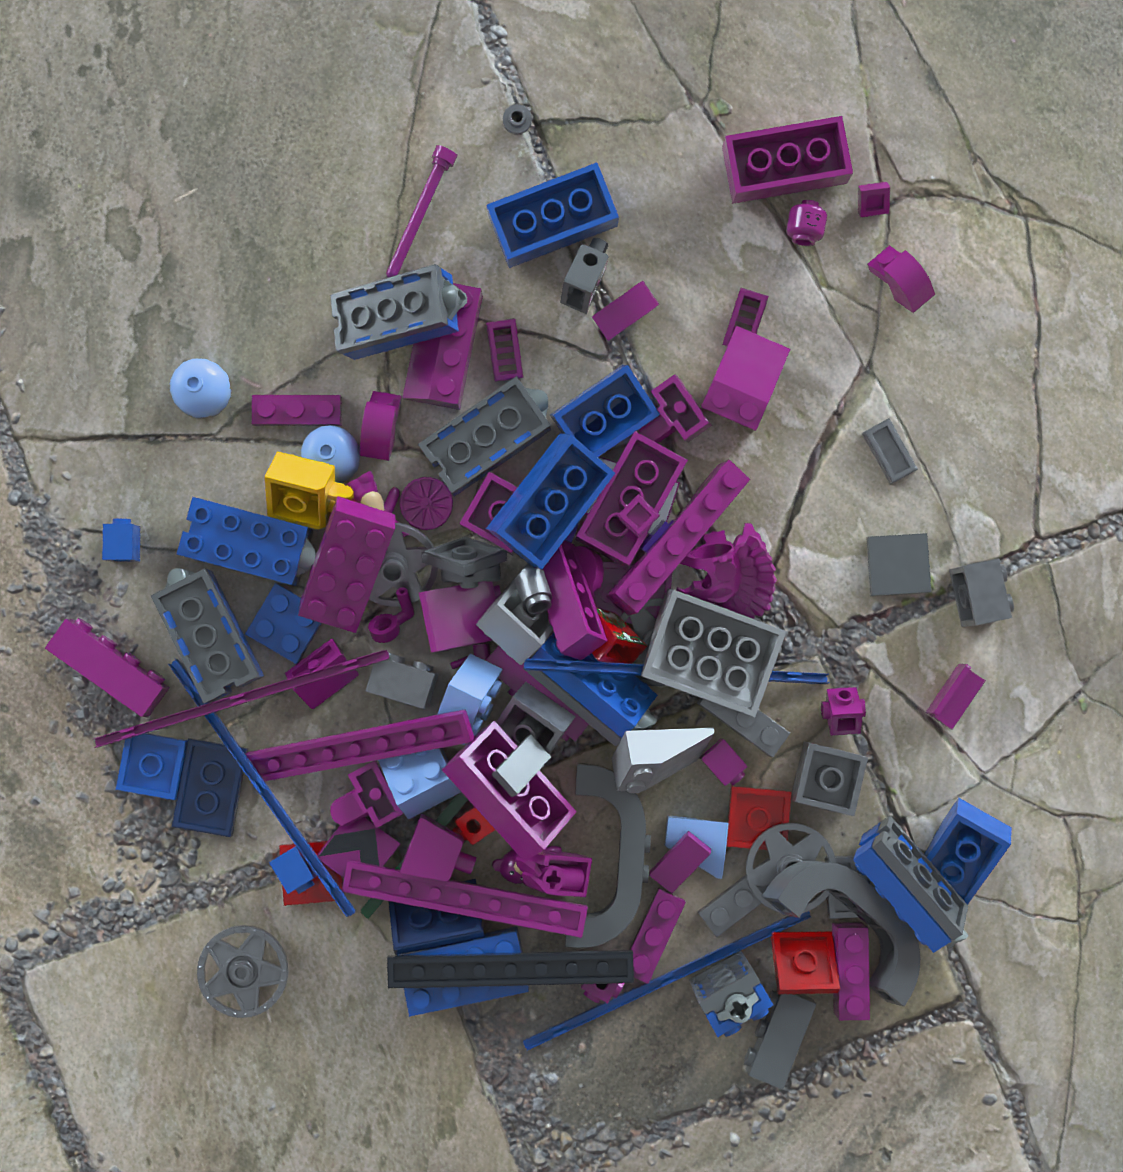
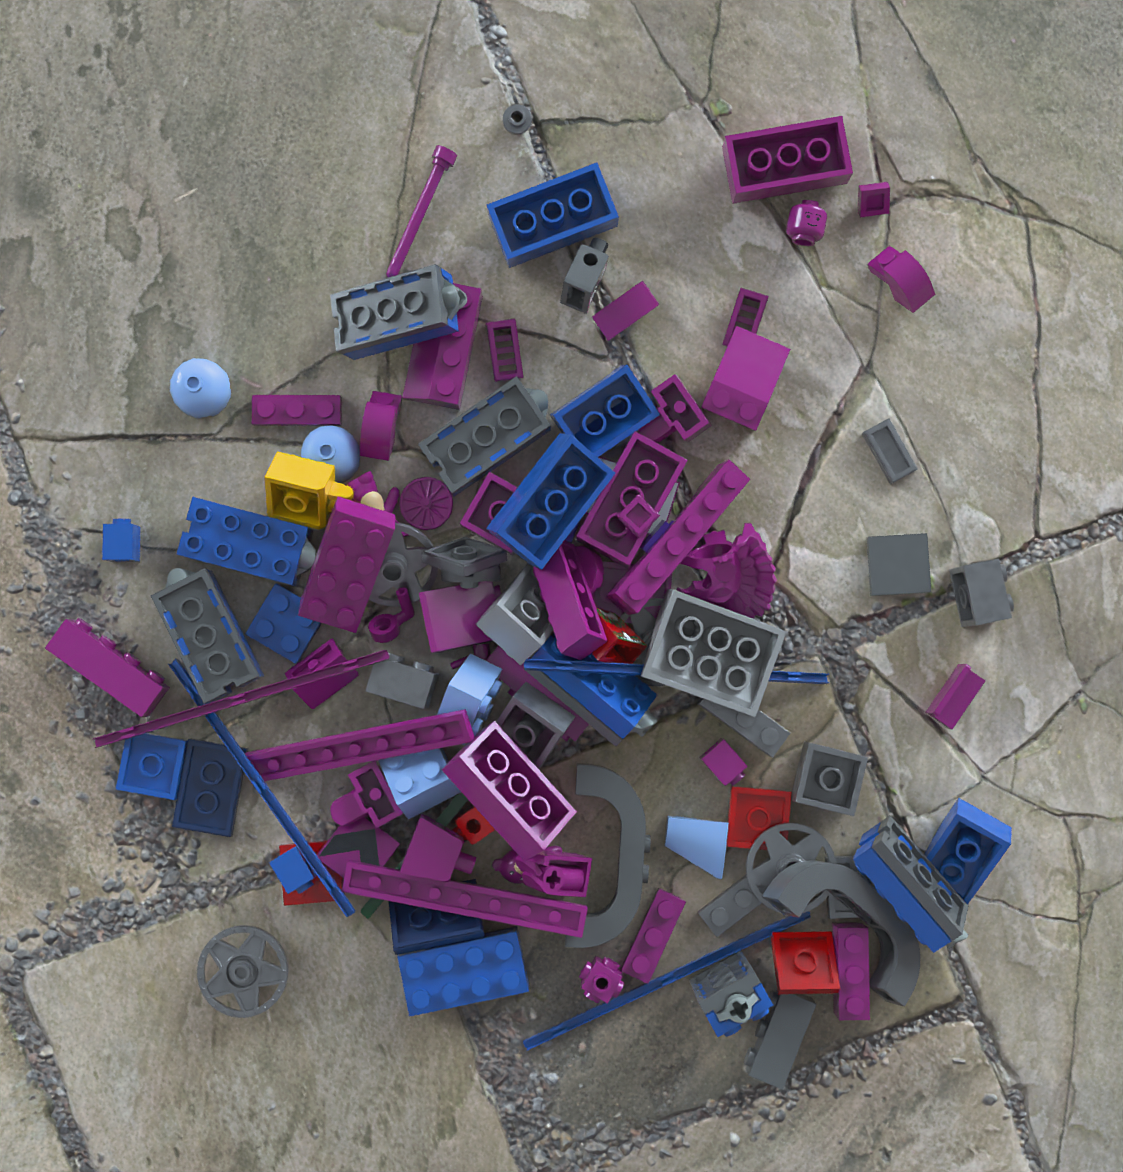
black tile [387,950,634,989] -> none
tile [492,734,551,797] -> none
flat silver brick [515,567,552,614] -> none
light grey slope [611,728,714,794] -> none
magenta tile [649,831,711,893] -> none
magenta brick [821,687,866,736] -> none

